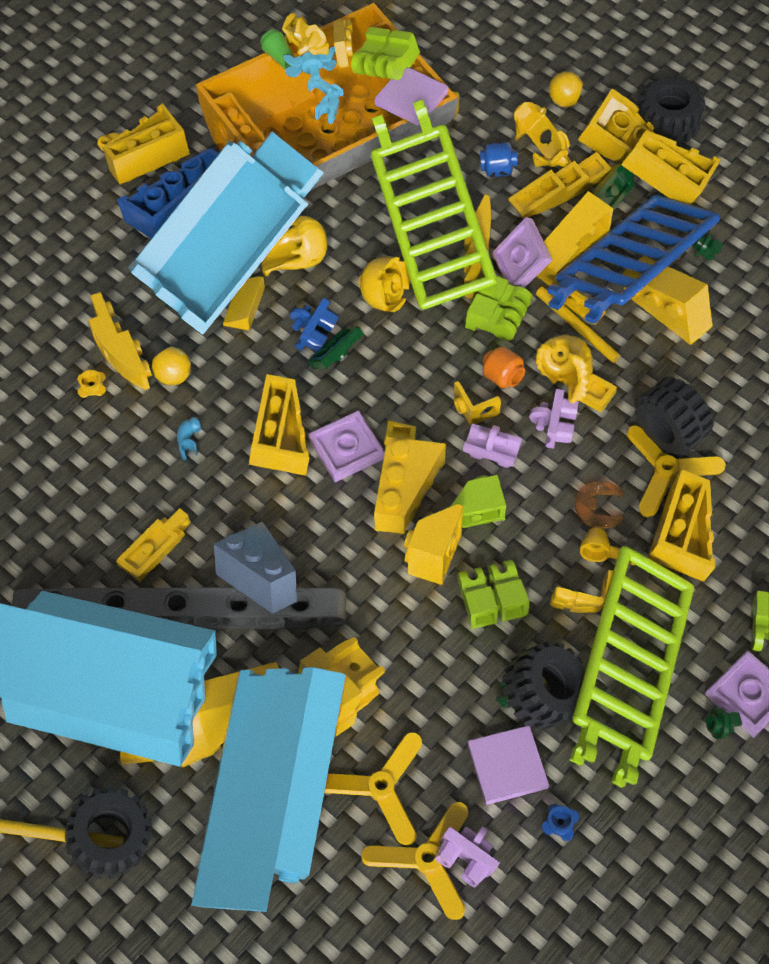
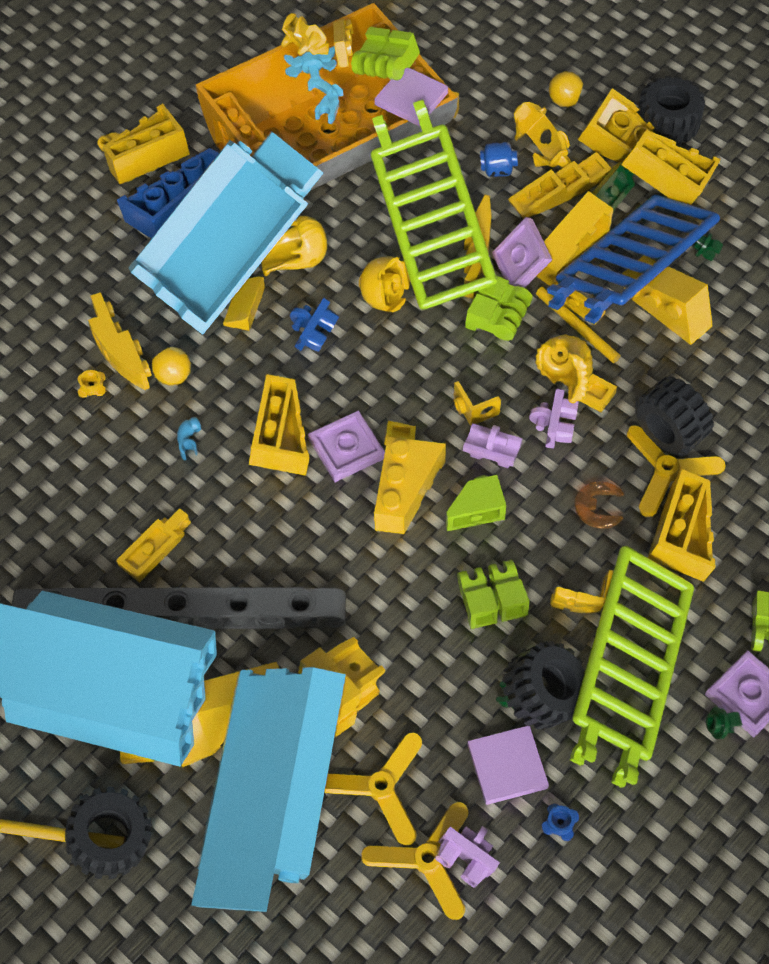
sand blue wedge [214,522,297,614] -> none
bright green cone [260,29,295,69] -> none
dark green plate [308,326,364,369] -> none
yellow slope [404,504,463,585] -> none
orange head [483,347,525,389] -> none
yellow bar [580,528,638,566] -> none

